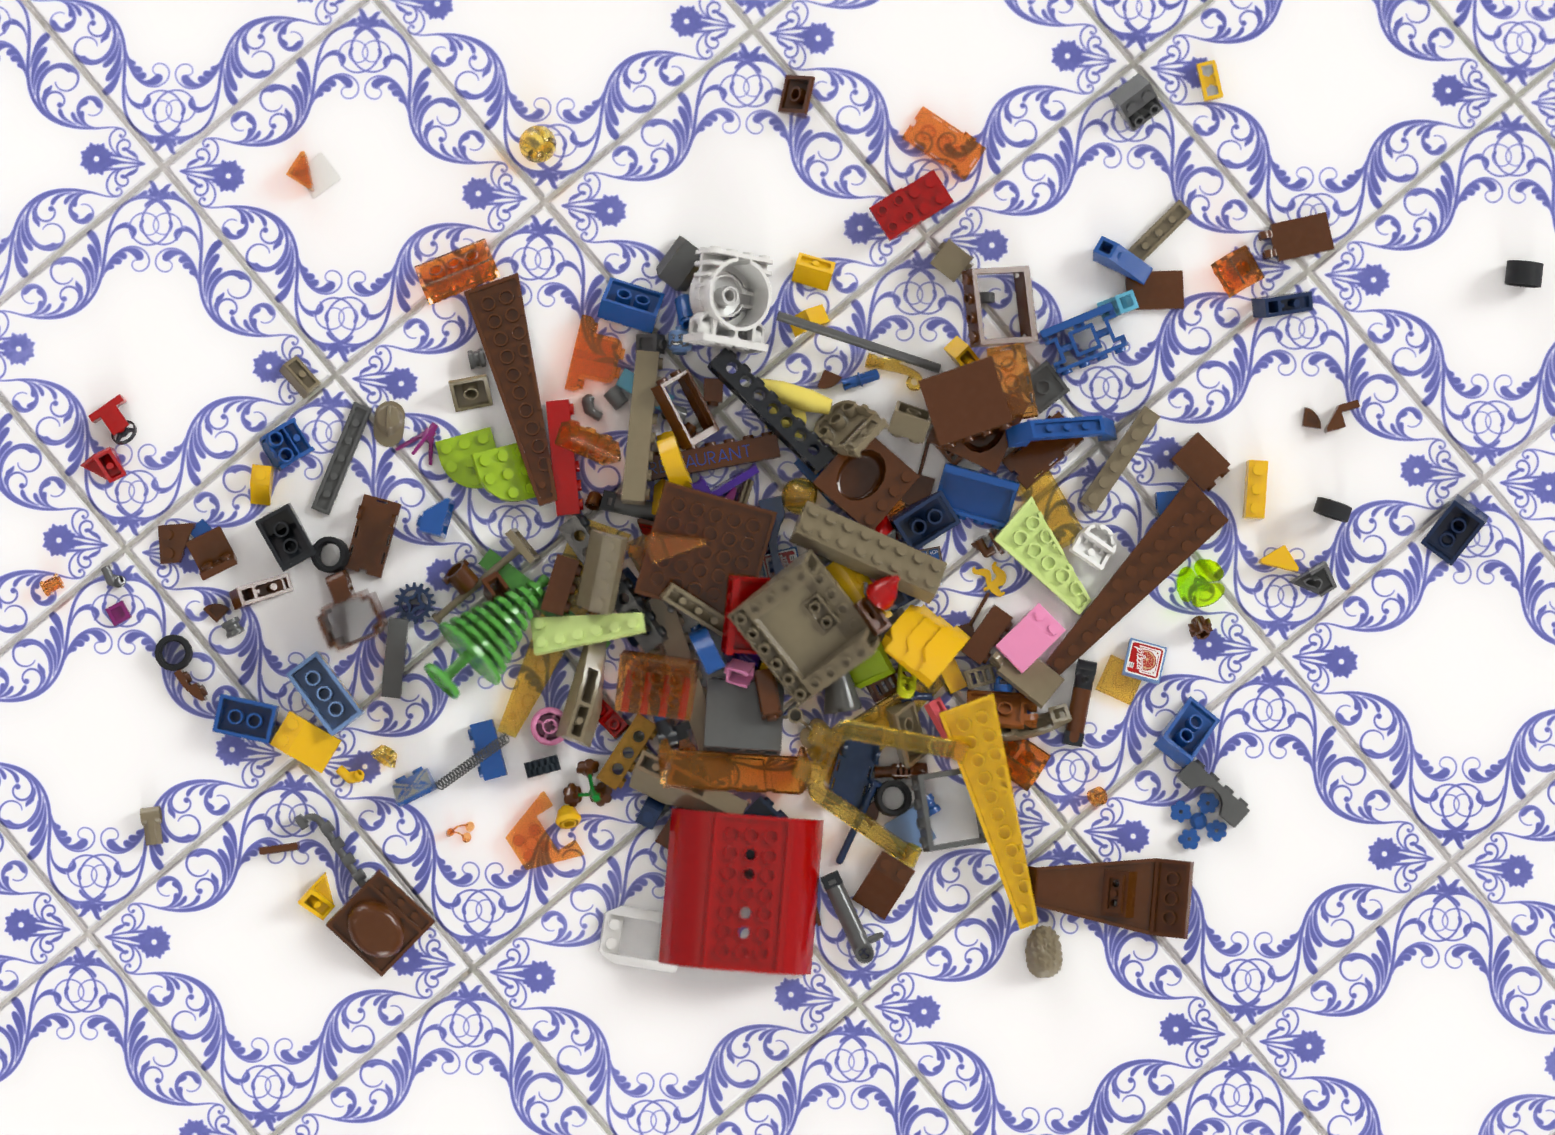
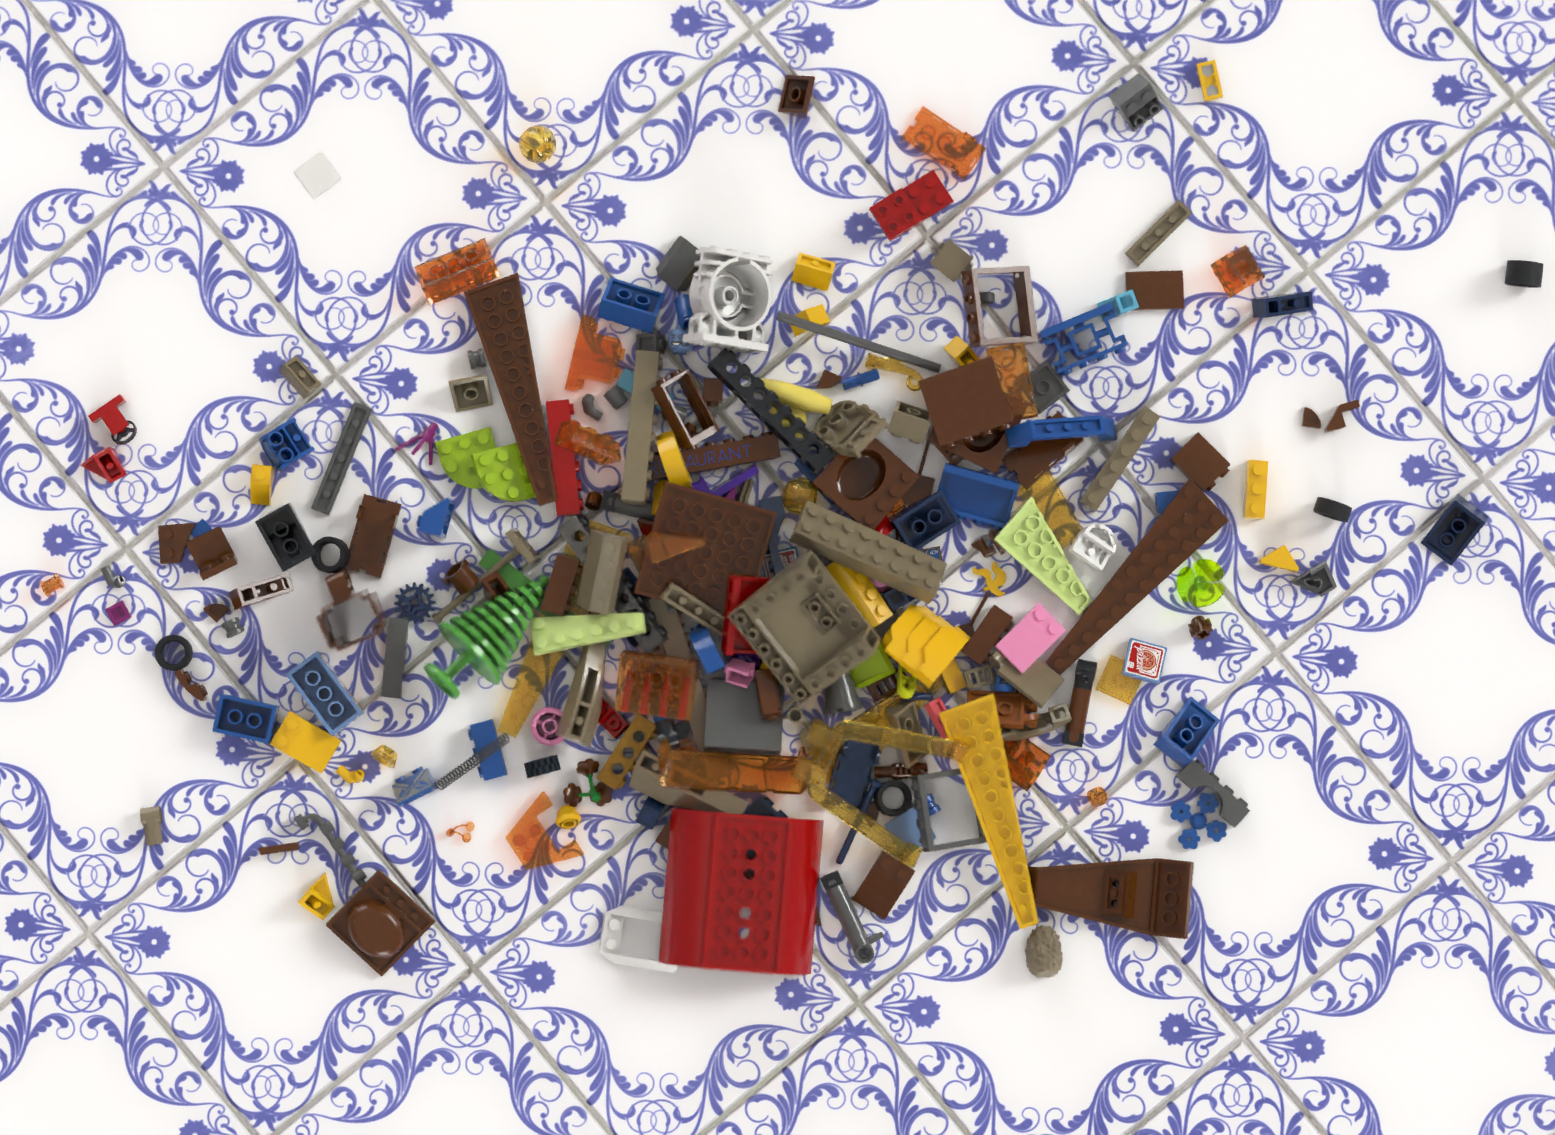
clear orange slope [286,151,315,191] -> none
dark tan piece [373,401,405,447] -> none
reddish brown piece [854,596,892,637] -> none
red hat [864,575,900,611] -> none
blue slope [1093,236,1153,285] -> none
reddish brown tile [1257,212,1335,262] -> none

